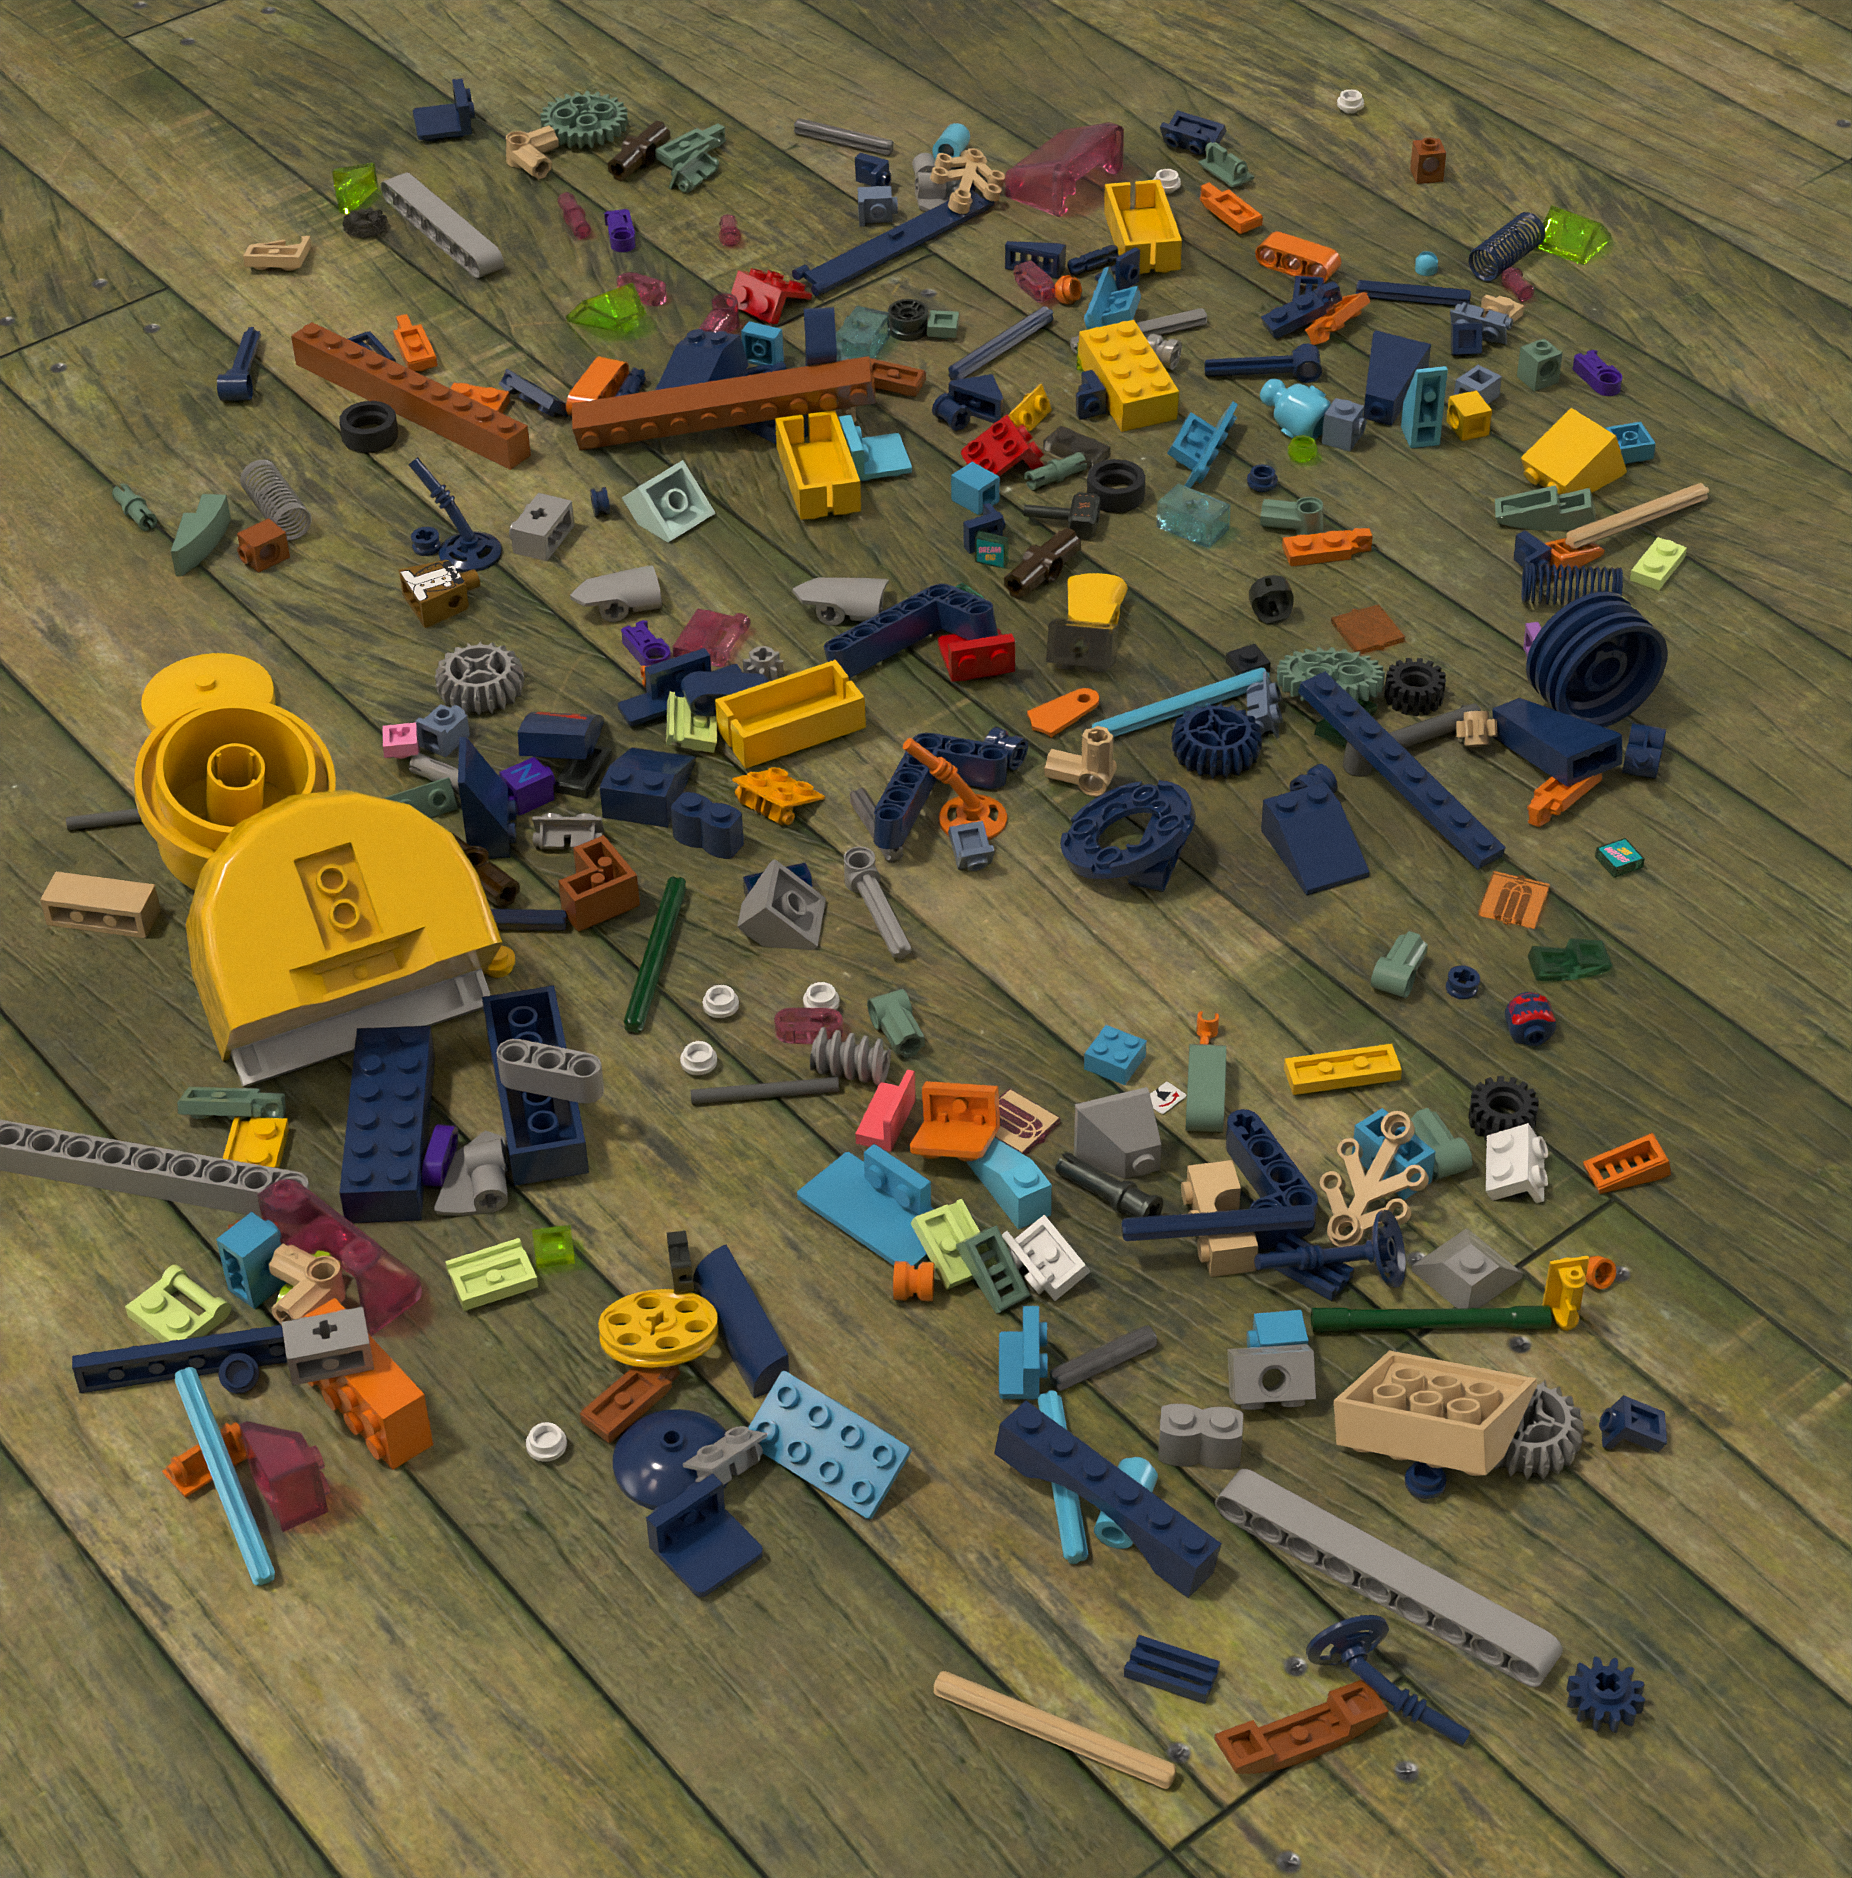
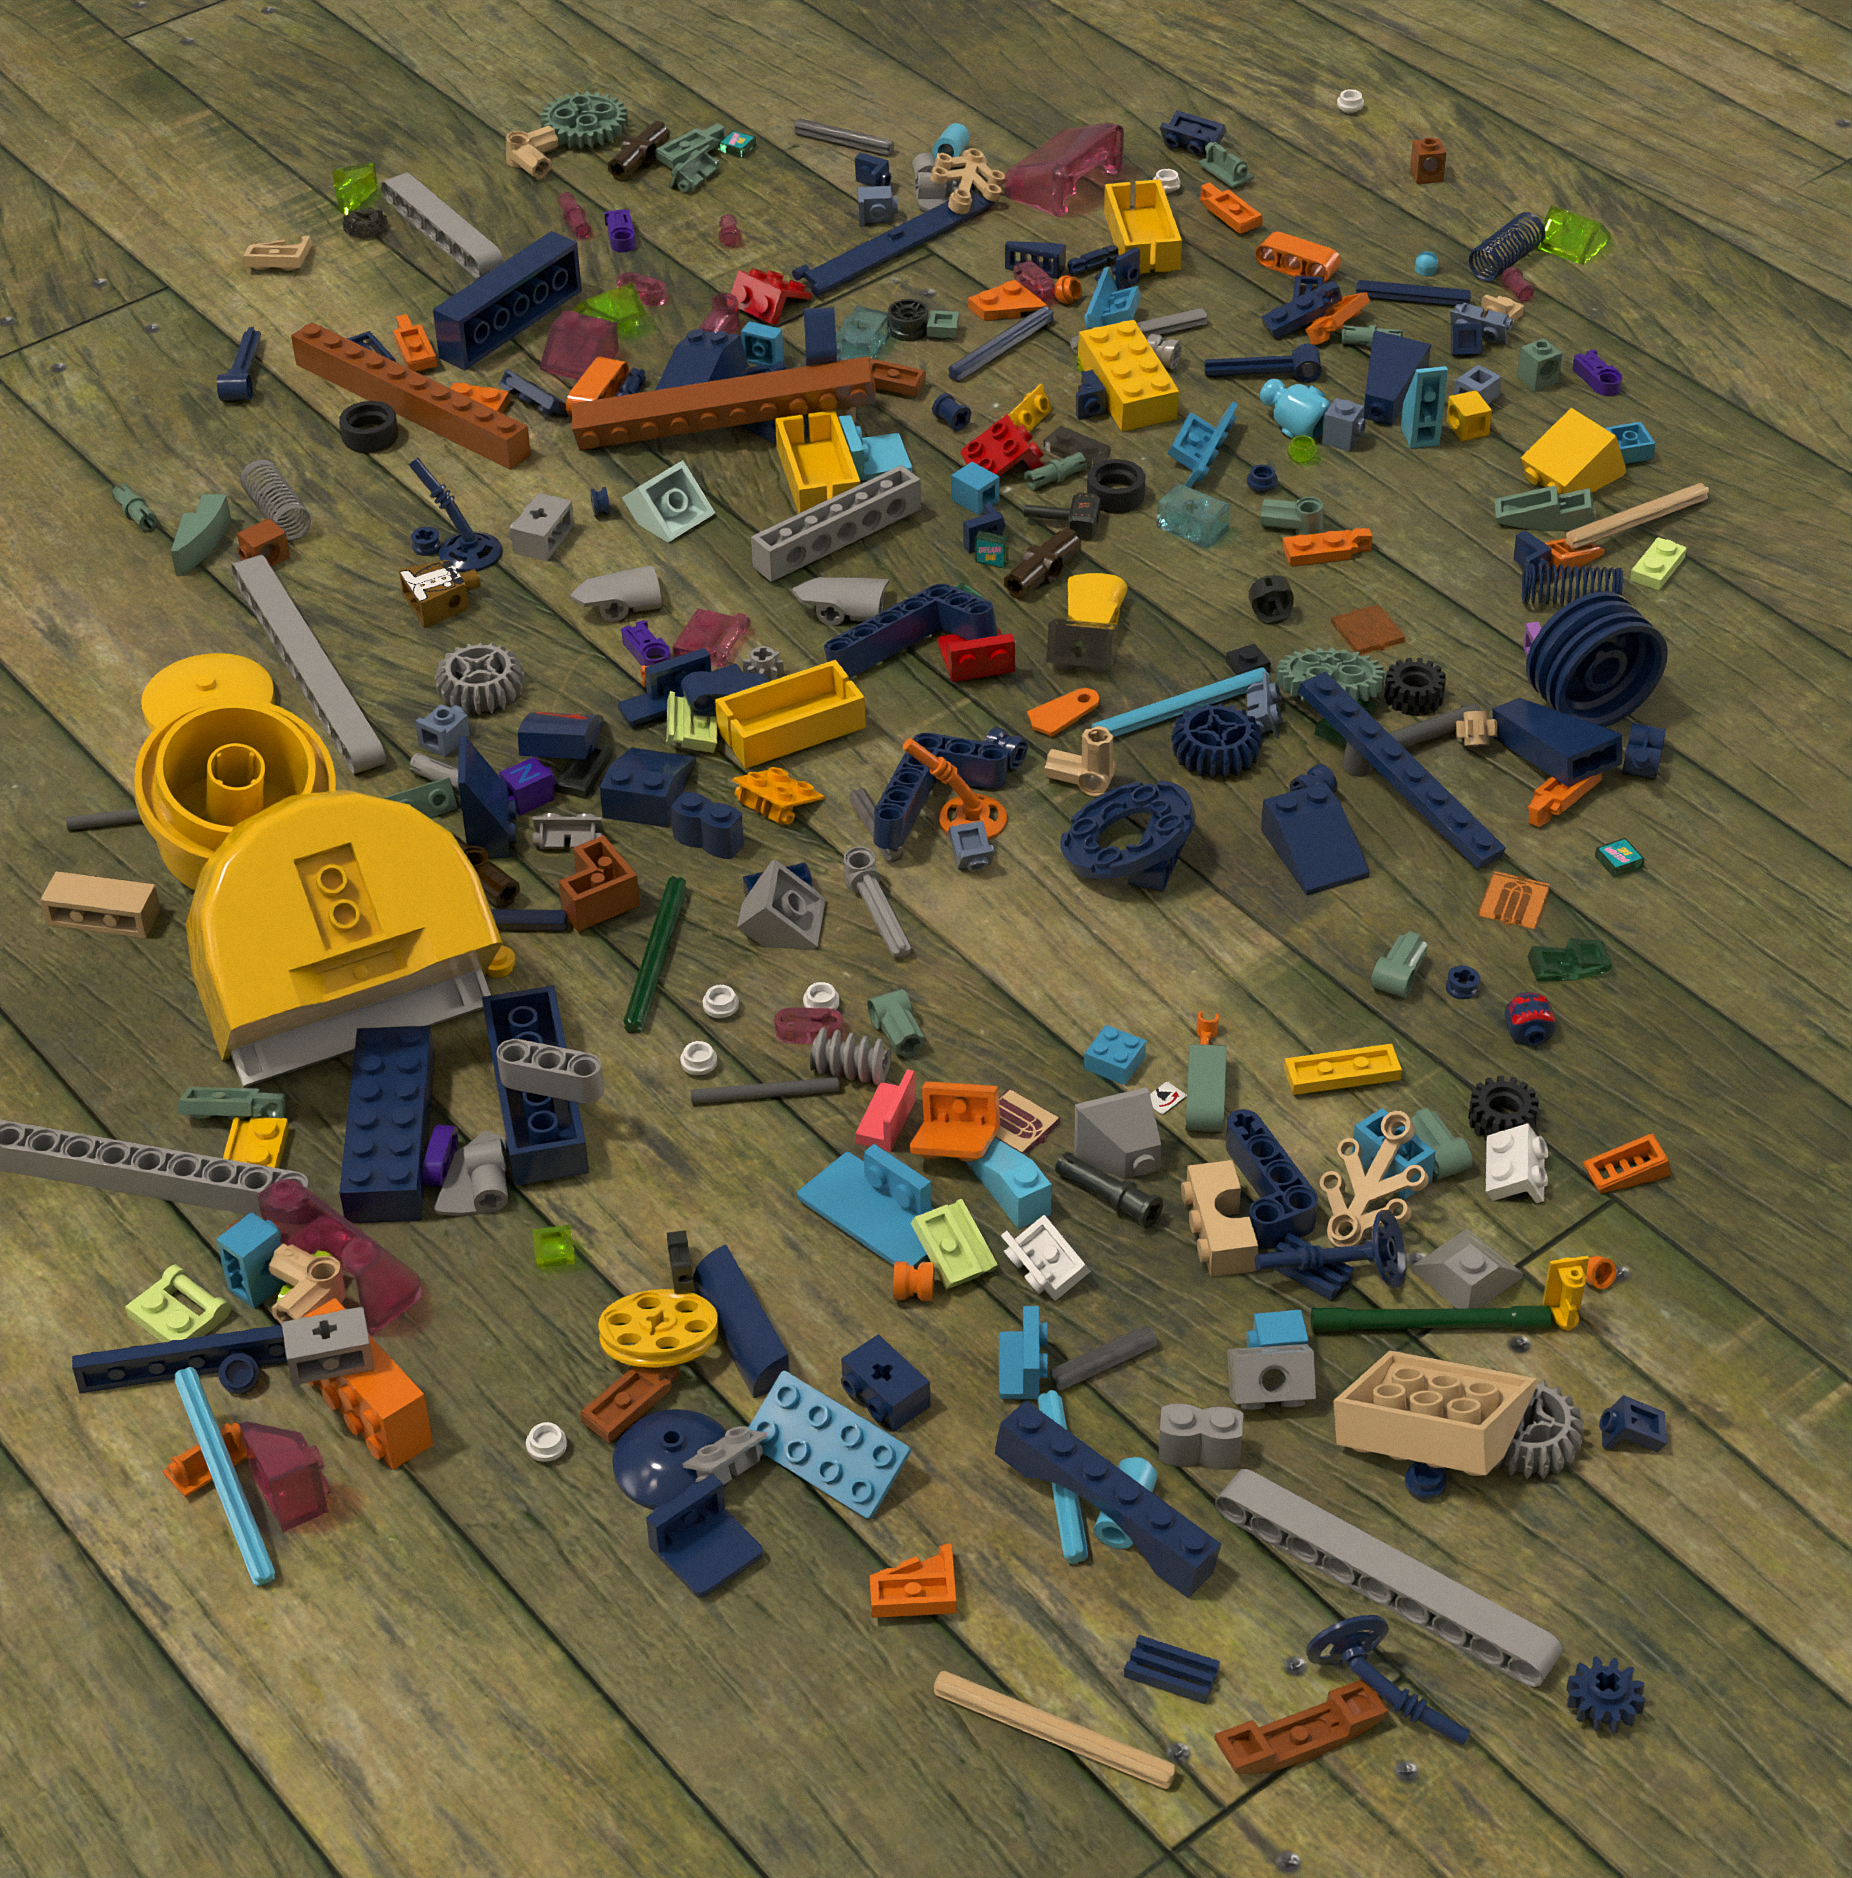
bright pink bracket [383,723,420,759] -> none
dark blue bracket [413,78,475,141] -> none
yellowish green plate [445,1238,538,1311] -> none
dark blue slope [949,374,1004,423] -> none
sand green slope [956,1225,1031,1313] -> none
dark blue axle [1121,1205,1315,1242] -> none
none -> light grey beam [231,554,386,775]
none -> dark blue brick [433,231,582,370]
none -> clear pink slope [540,310,619,380]
none -> tile [719,130,756,158]
none -> light grey brick [751,465,921,582]
none -> dark blue brick [841,1334,931,1432]
none -> orange wing [870,1543,957,1618]
none -> orange wing [968,280,1047,321]
none -> sand green pin [1342,325,1403,349]

